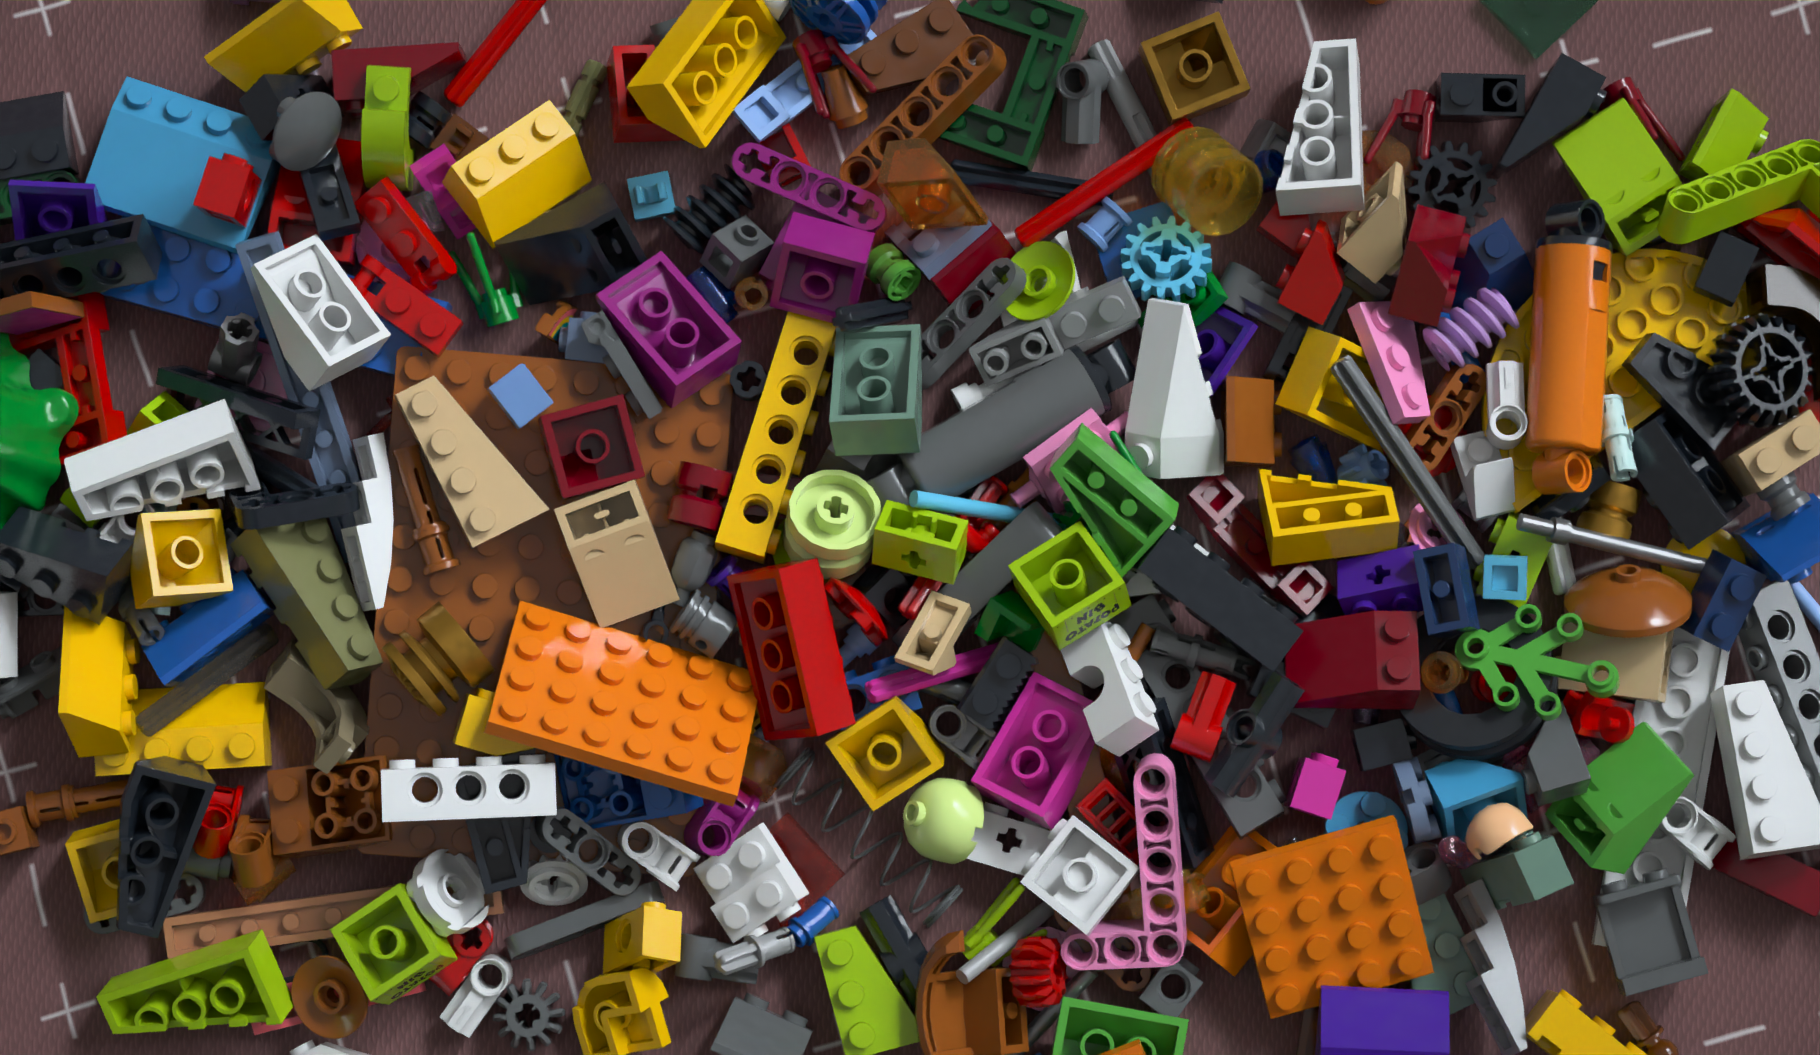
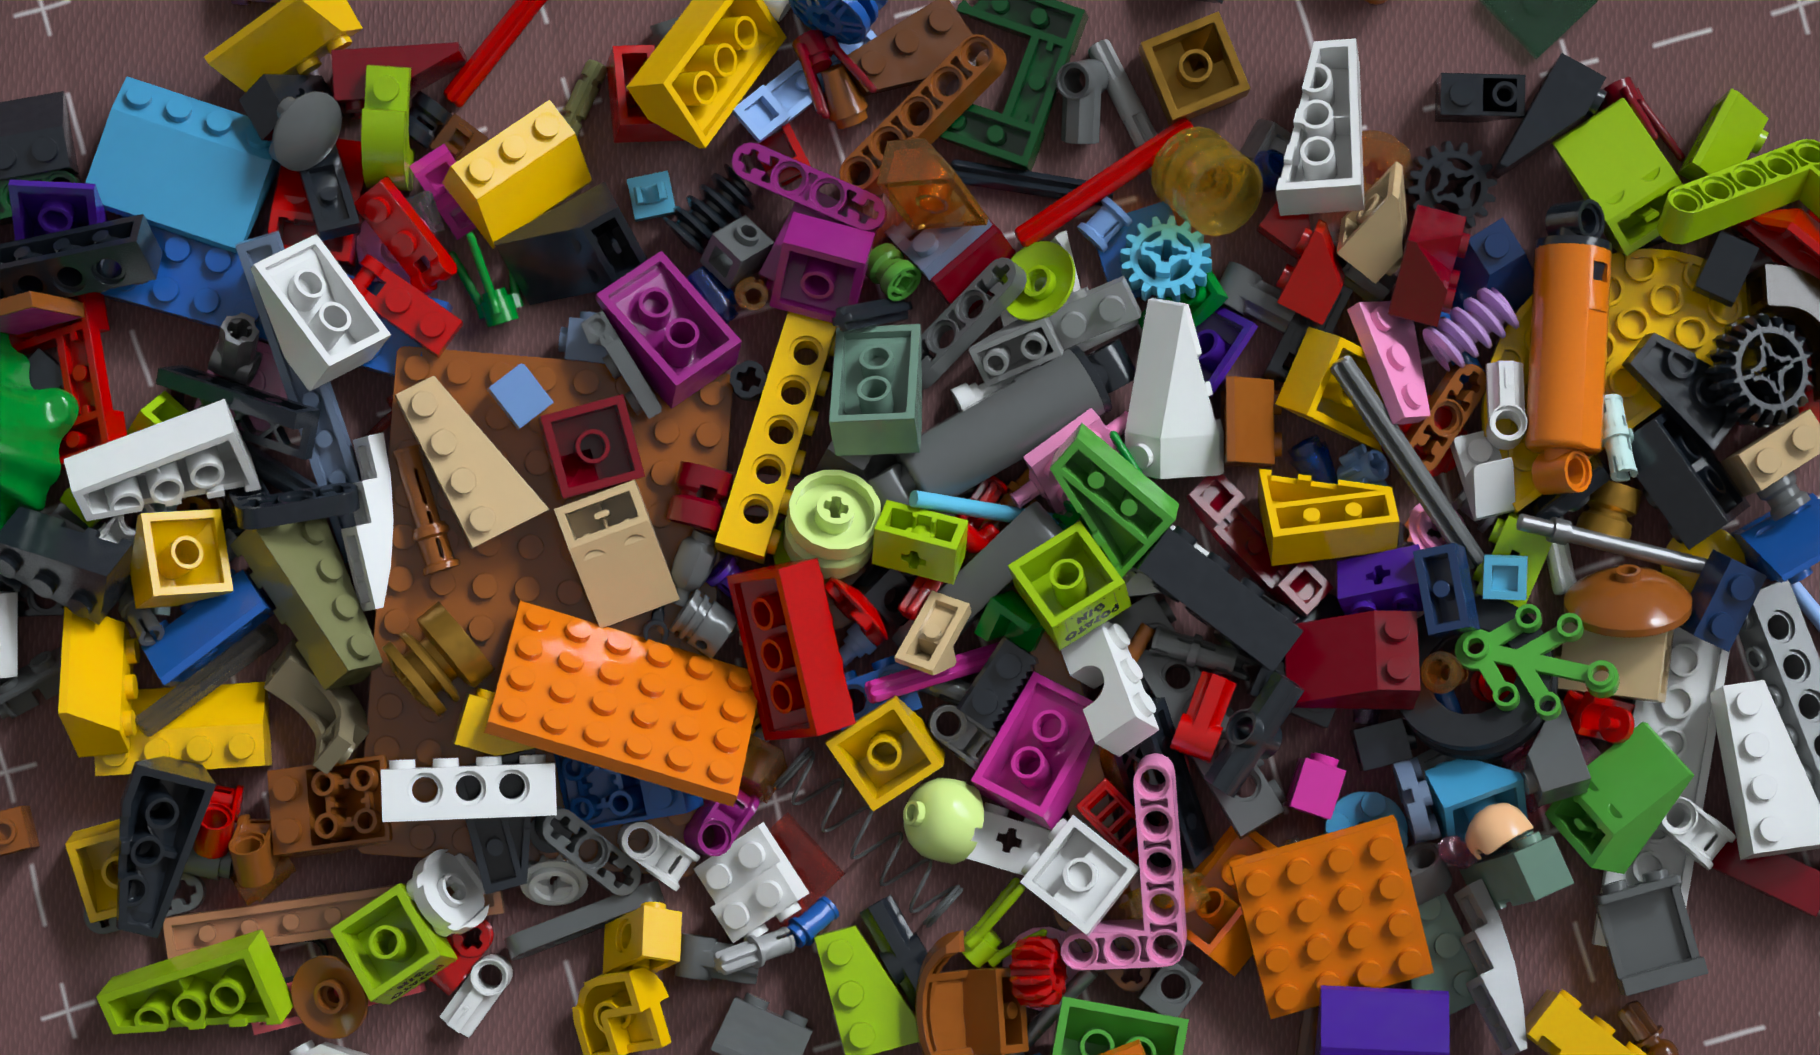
dark orange pin [26,779,128,828] -> none
red brick [193,153,262,228] -> none
dark grey gear [493,978,566,1051] -> none
dark orange tile [535,301,578,344] -> none
light grey bar [956,901,1054,984] -> none
dark red plant [1363,89,1437,199] -> none

